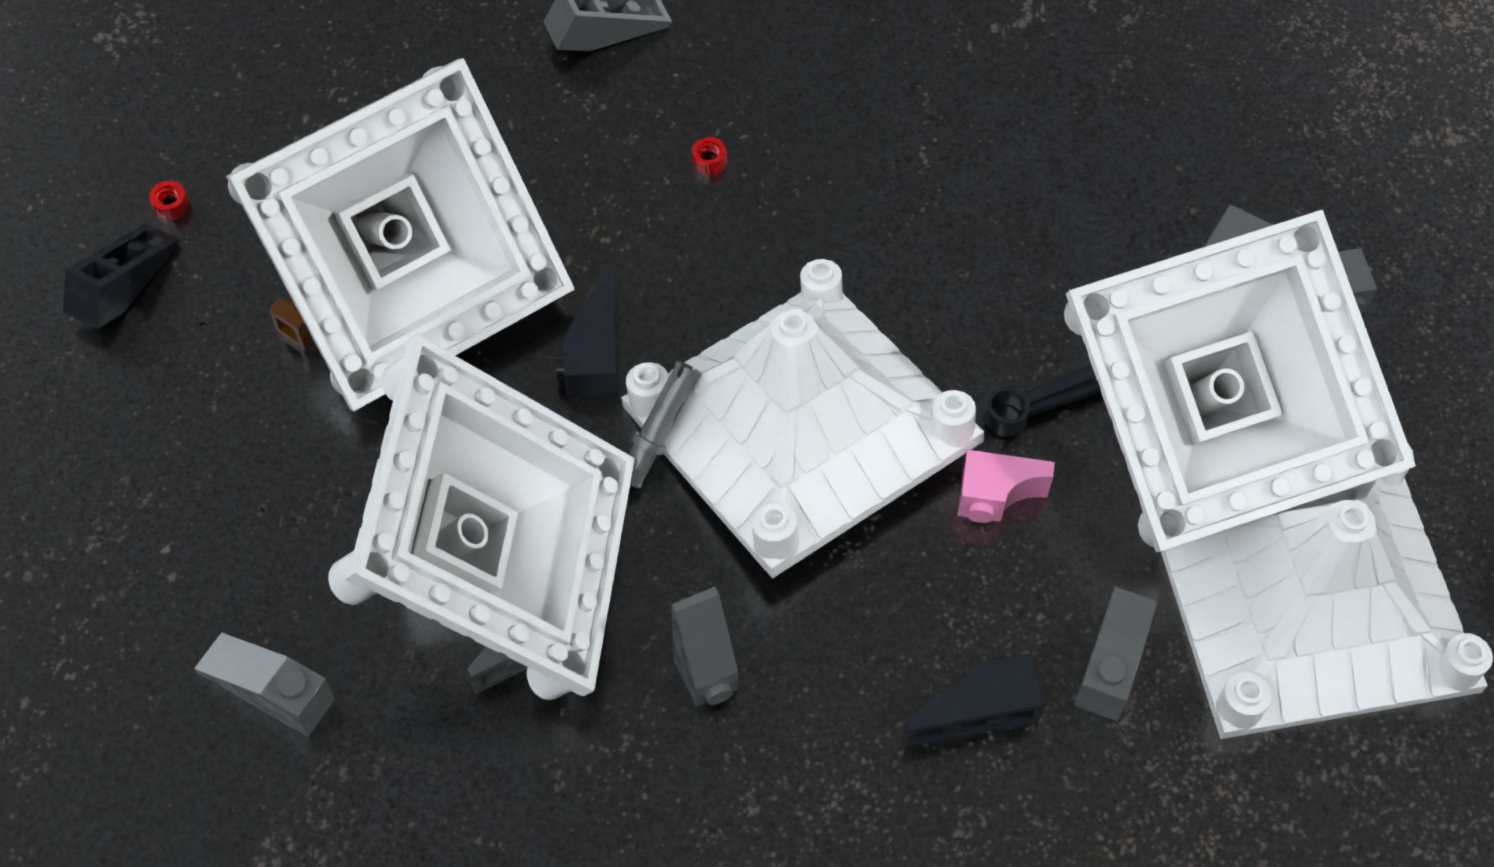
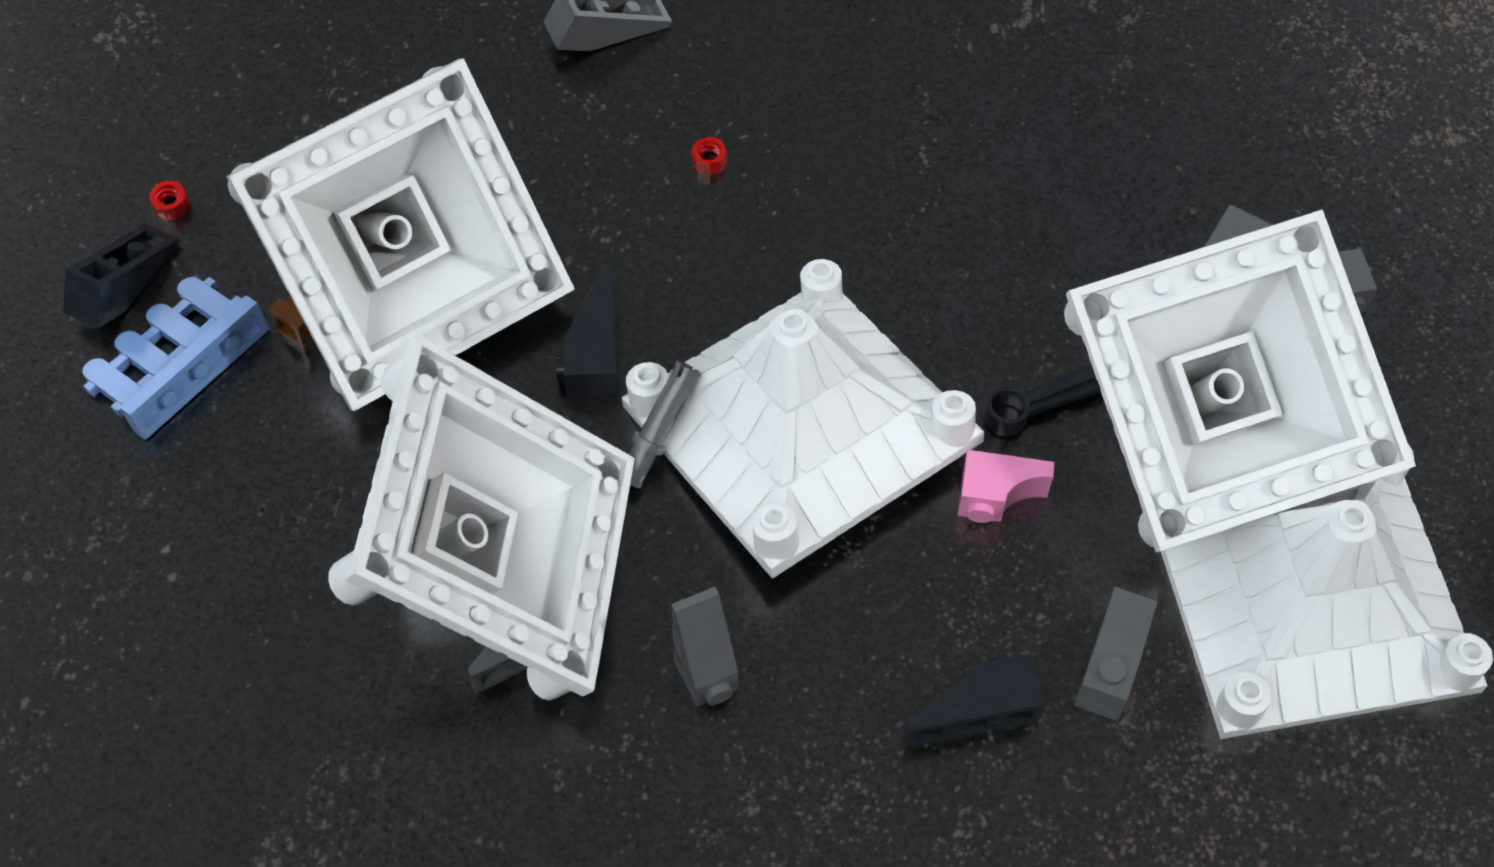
dark grey slope [194,633,335,737] -> none
none -> medium blue fence [82,277,270,440]

